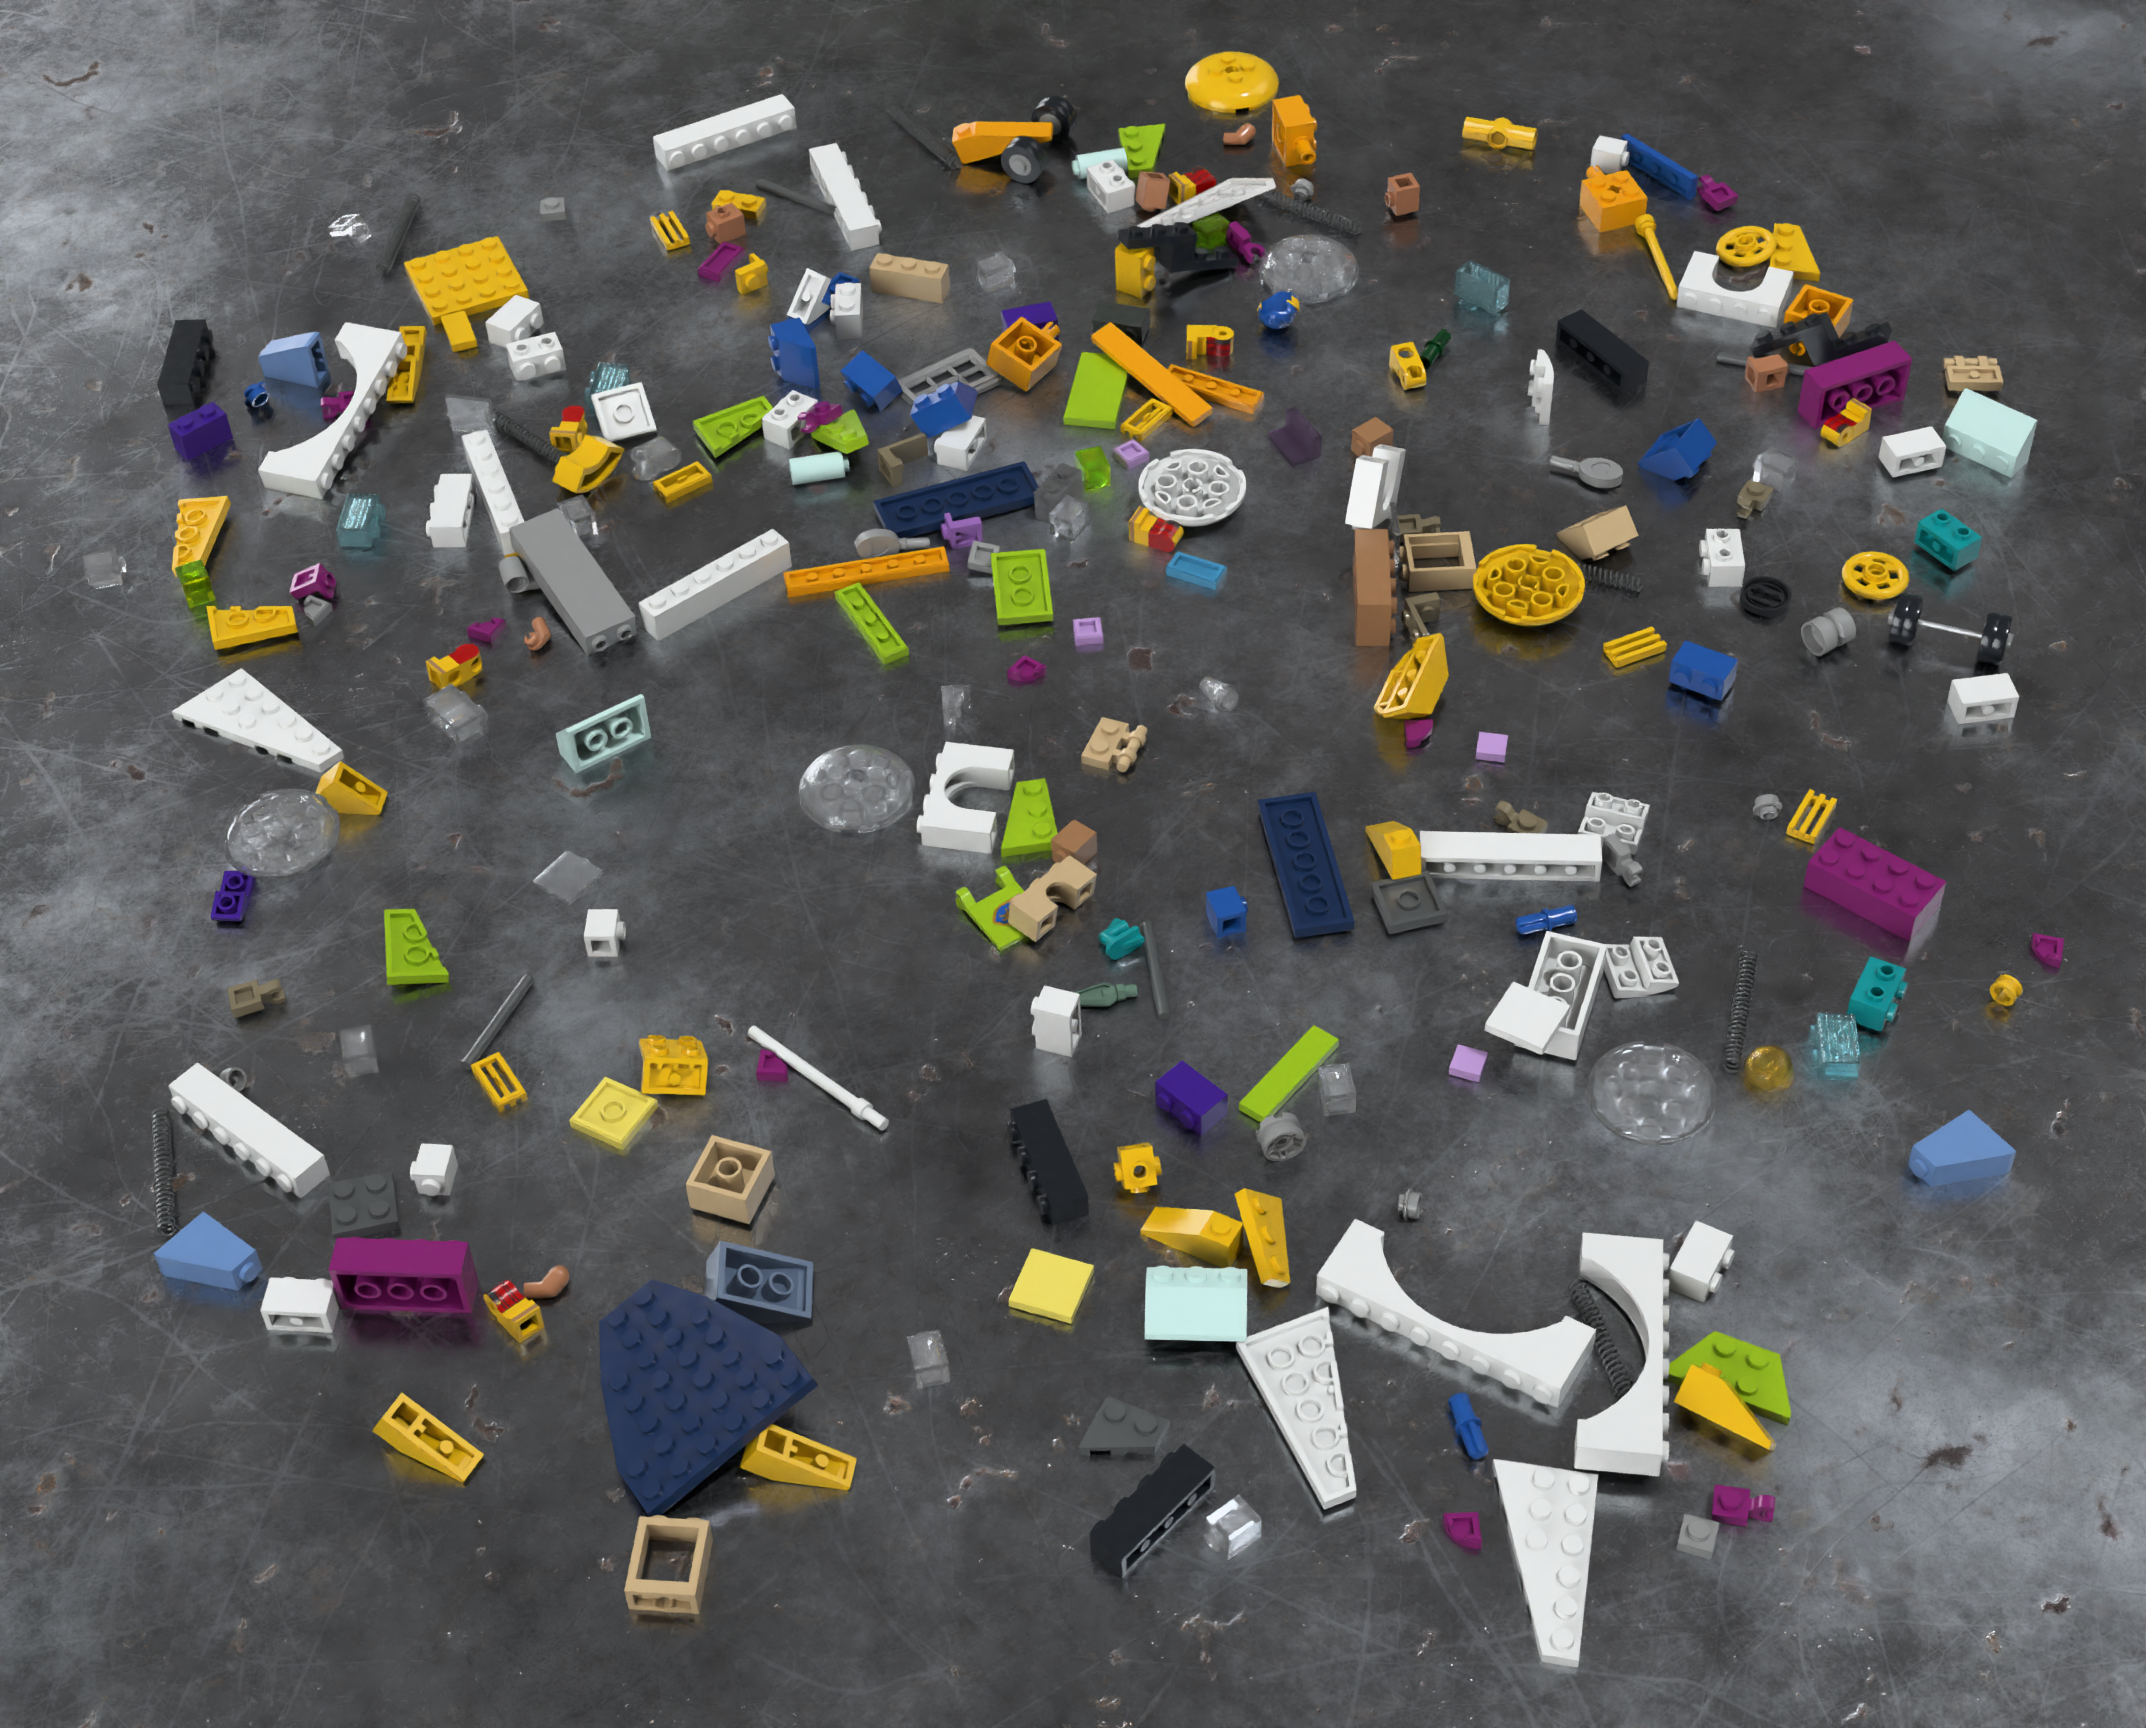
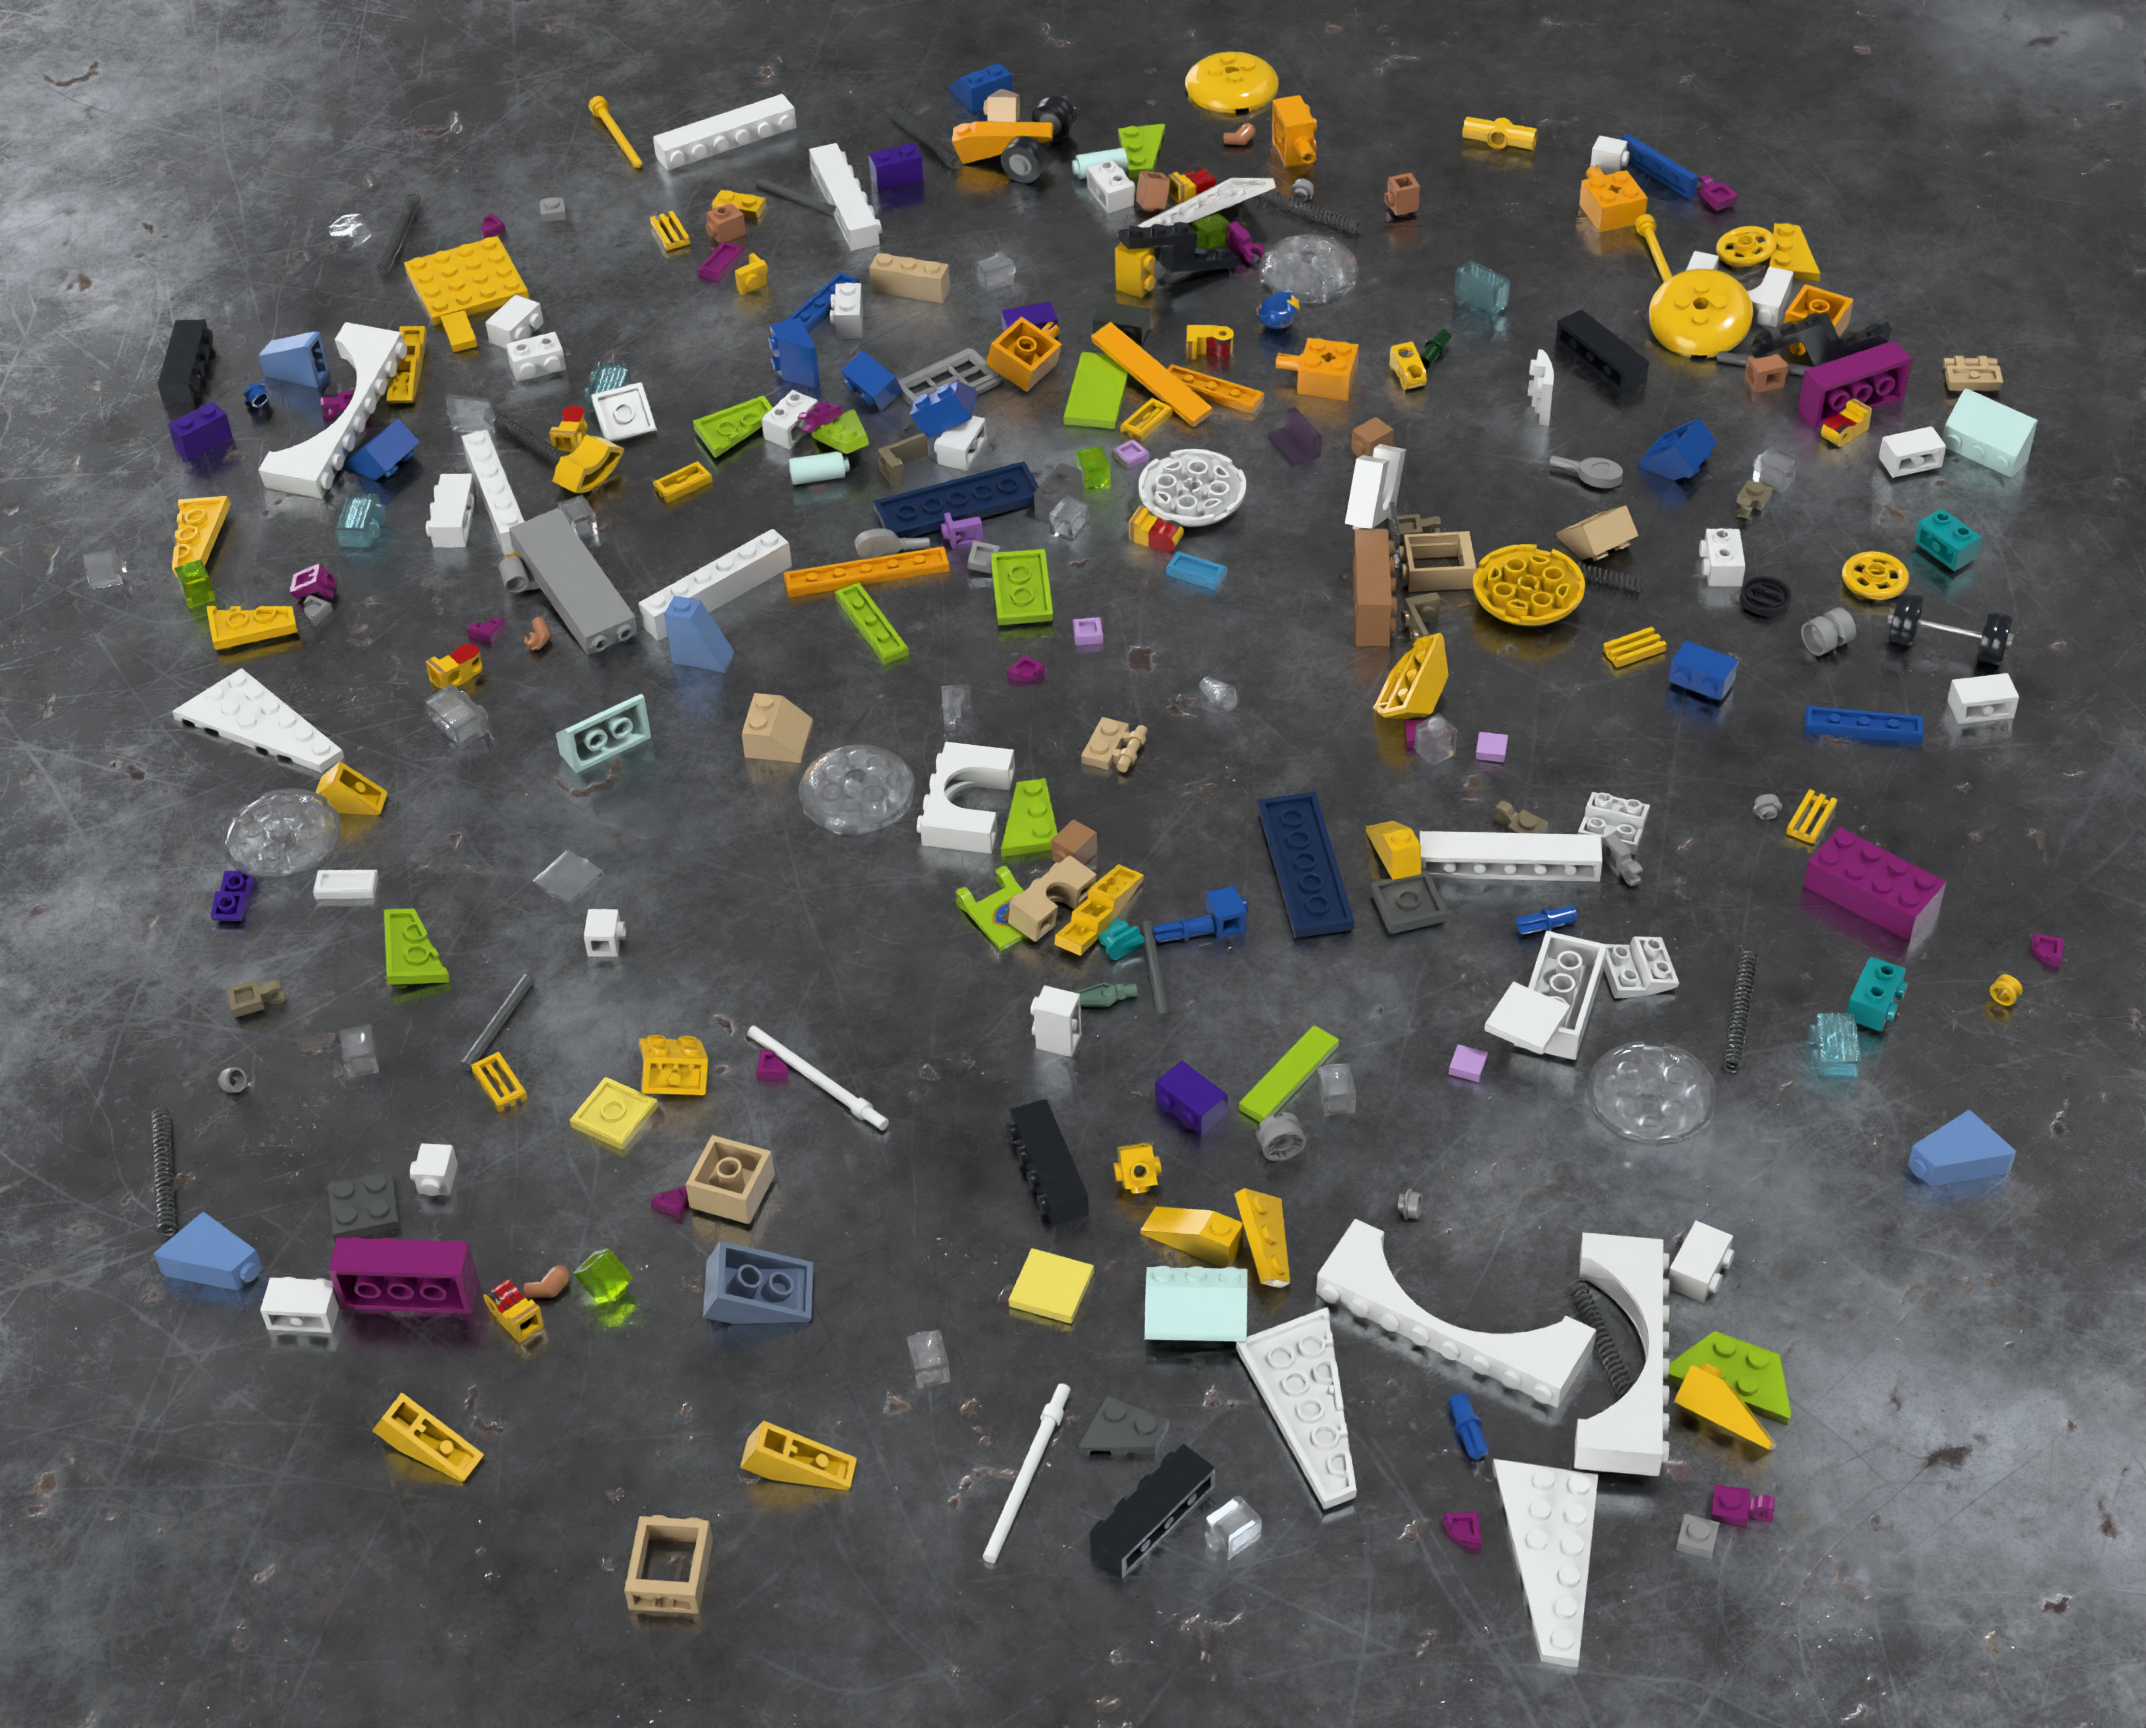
white brick [168,1062,330,1198] -> none
dark blue wing [599,1279,818,1517] -> none
clear piece [630,436,682,481] -> none
white slope [787,268,831,325] -> none
clear yellow hair [1744,1045,1795,1092] -> none
none -> white tile [313,870,379,899]
none -> blue slope [343,418,419,480]
none -> magenta tile [481,213,506,239]
none -> clear neon green brick [573,1248,634,1303]
none -> yellow piece [588,96,642,168]
none -> magenta tile [651,1186,689,1219]
none -> medium blue slope [664,595,734,673]
none -> tan slope [741,693,813,763]
none -> dark purple brick [868,143,924,191]
none -> blue slope [949,63,1013,113]
none -> white bar [982,1384,1071,1563]
none -> tan slope [984,89,1020,122]
none -> yellow slope [1054,864,1144,956]
none -> blue axle [1153,914,1215,942]
none -> light orange brick [1275,338,1359,401]
none -> clear brick [1414,713,1457,766]
none -> yellow brick [1649,268,1753,358]
none -> blue tile [1804,706,1924,744]

